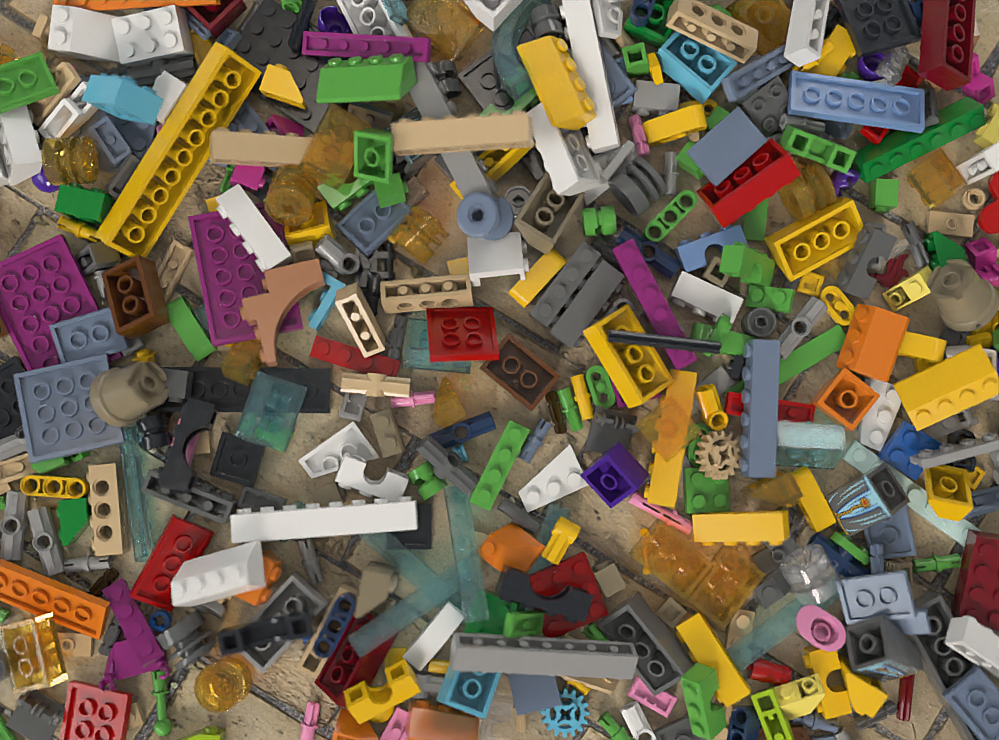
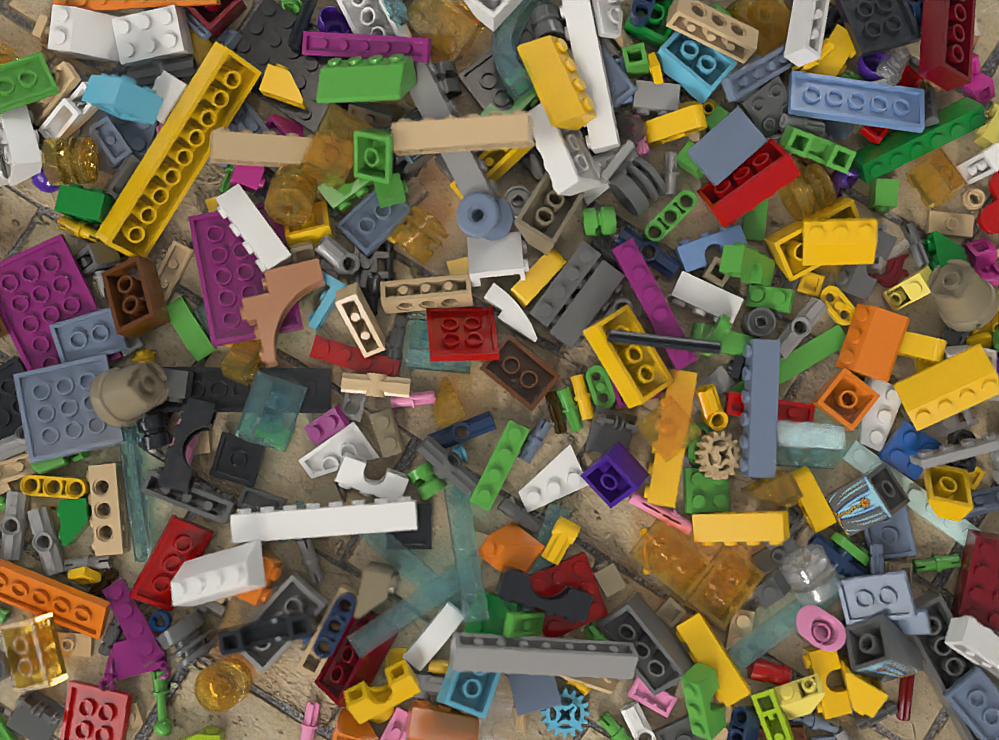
none -> yellow tile [67,566,102,586]
none -> magenta plate [303,405,350,446]
none -> white slope [484,283,538,343]
none -> clear smoke plate [614,112,647,142]
none -> yellow slope [802,217,877,266]

